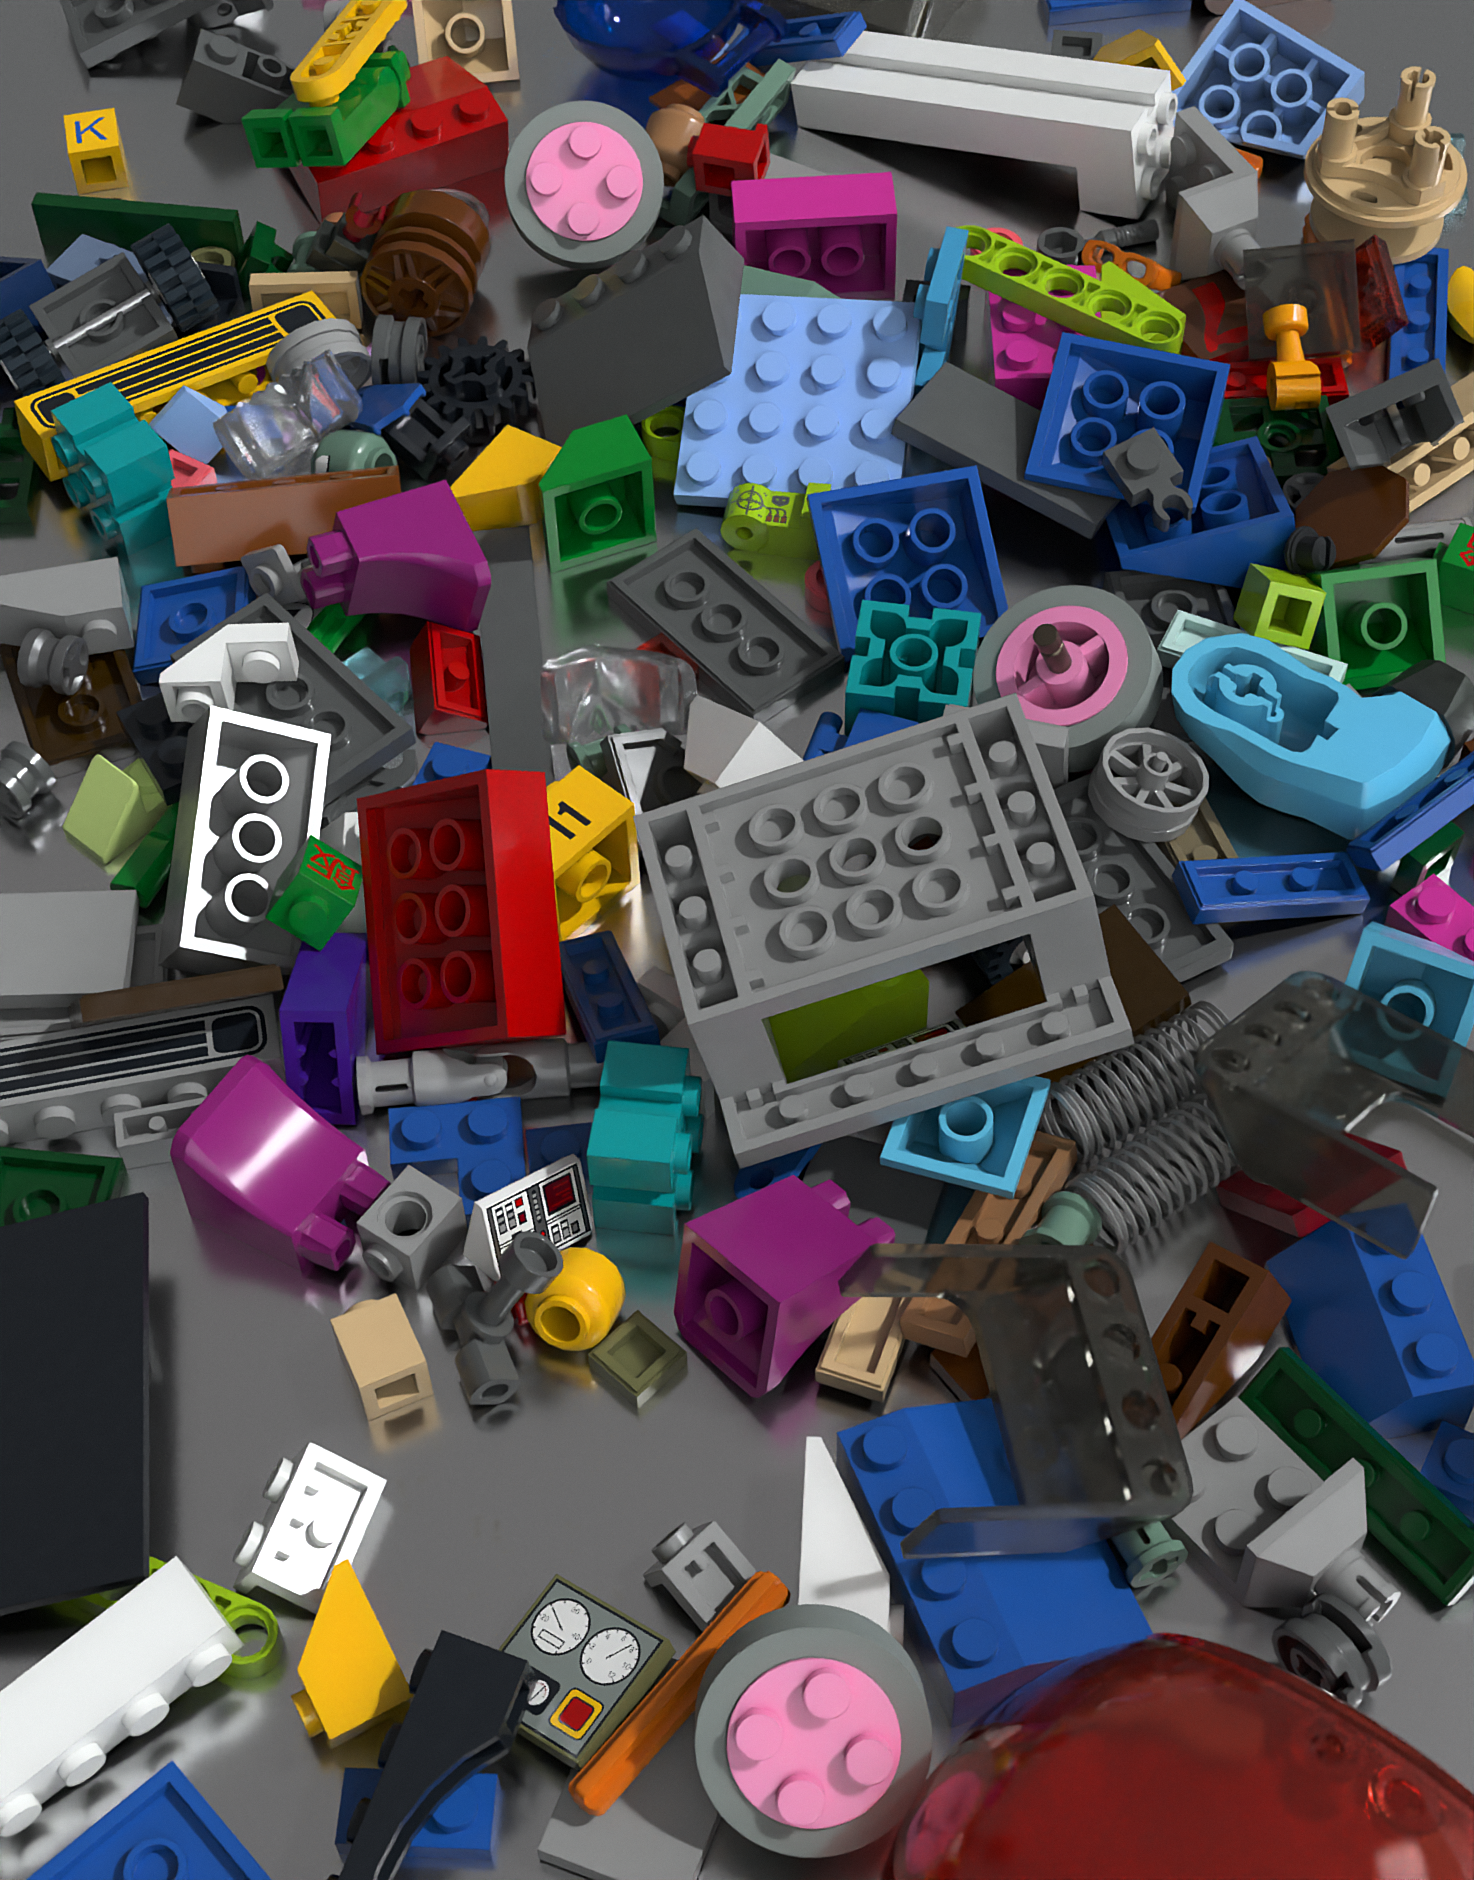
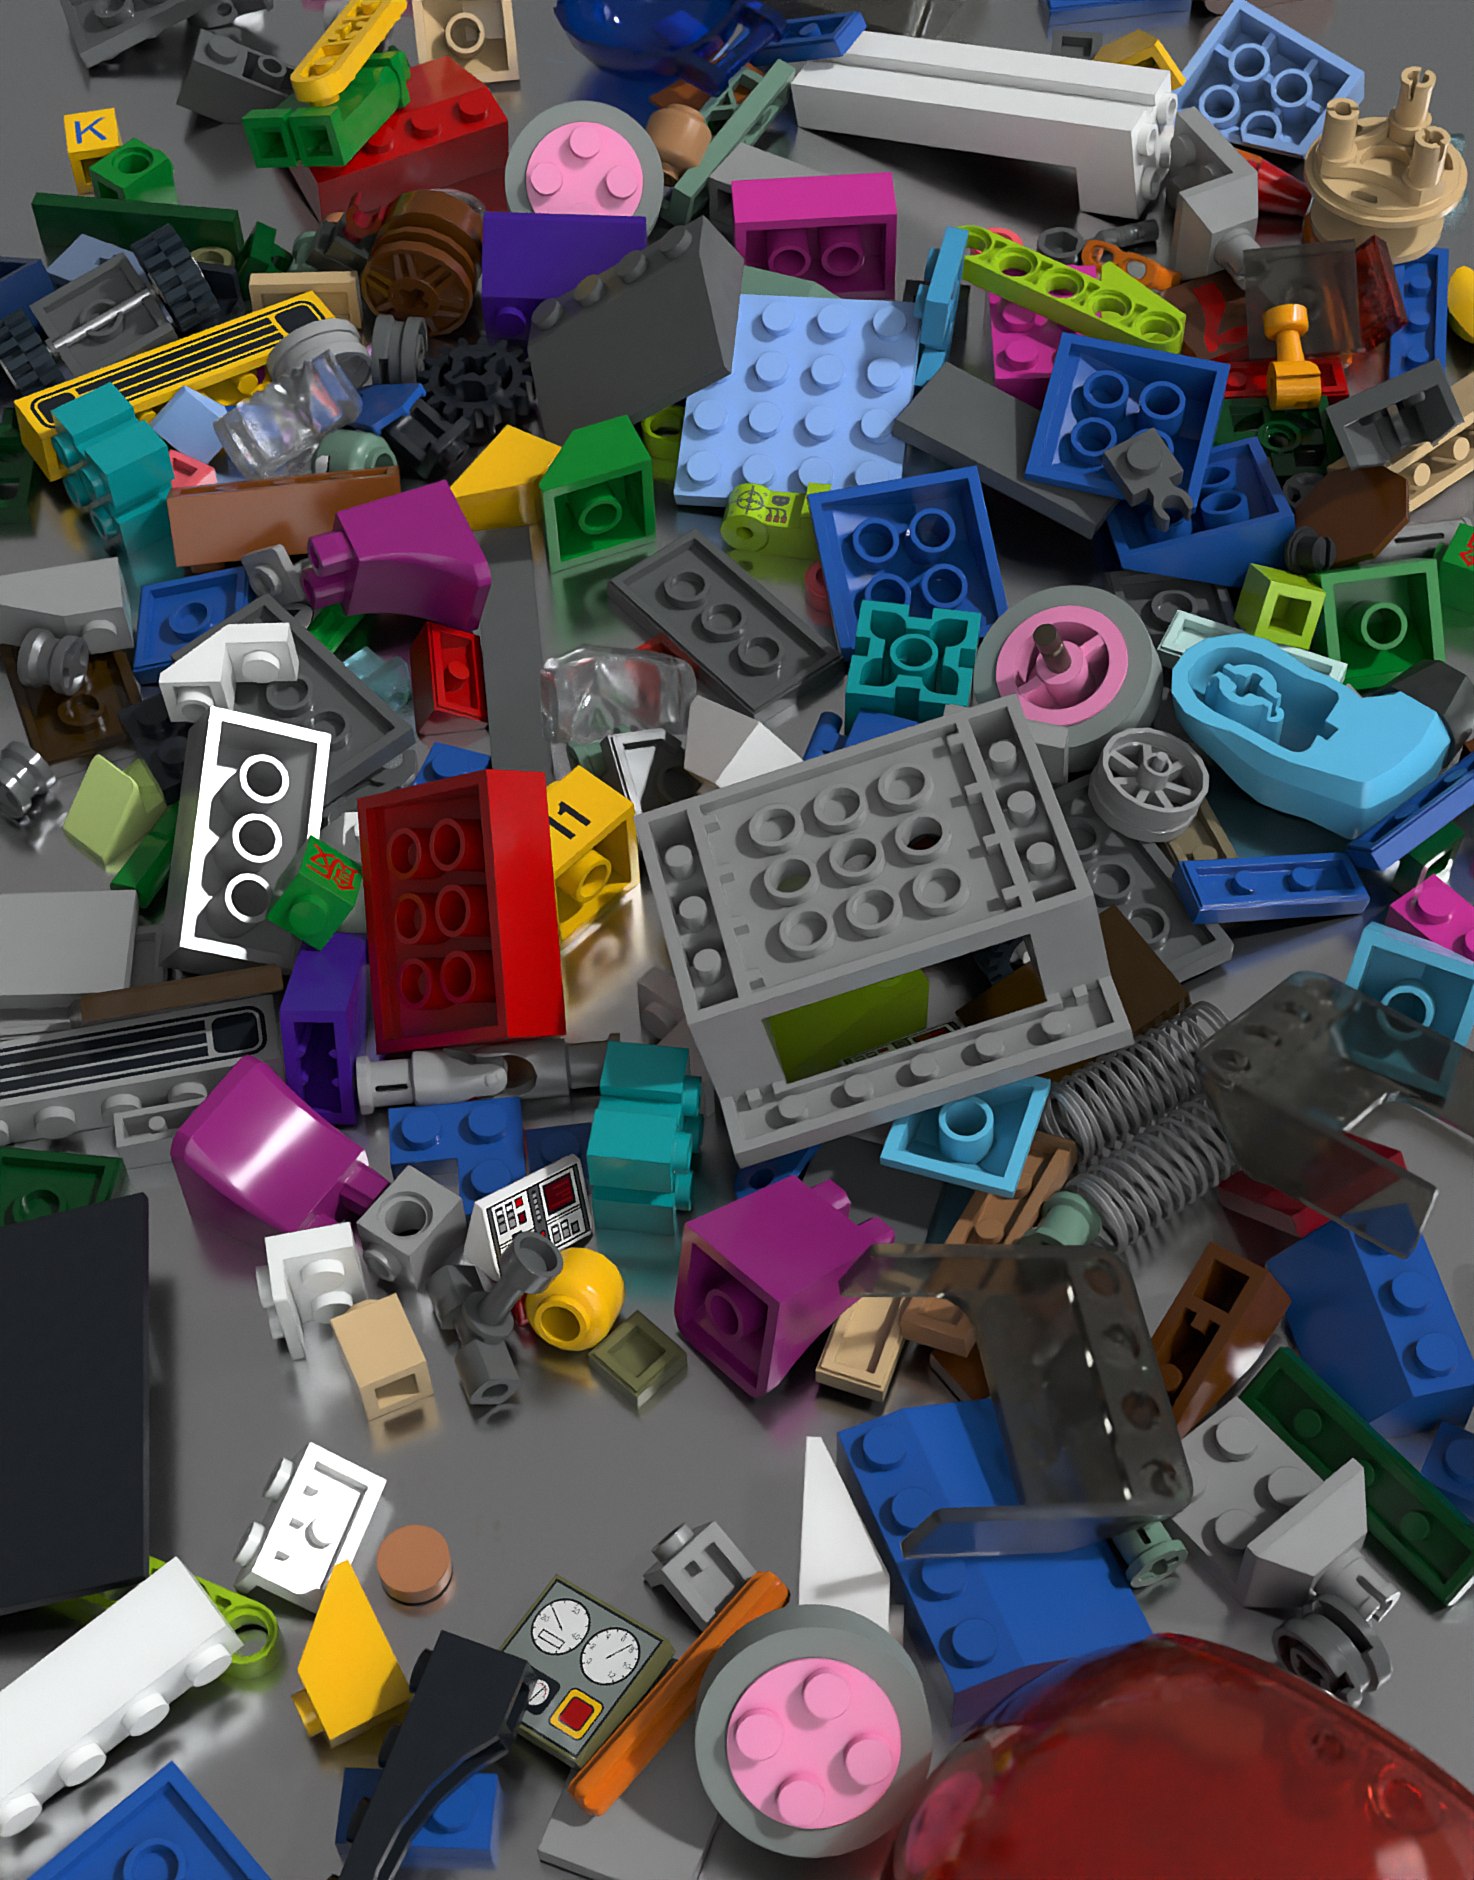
blue tile [559,930,661,1064] -> none
red brick [687,123,770,197] -> none
none -> green brick [88,137,178,204]
none -> white bracket [256,1222,368,1360]
none -> nougat tile [376,1524,452,1603]
none -> dark purple slope [481,211,648,339]
none -> red cone [1248,158,1313,218]

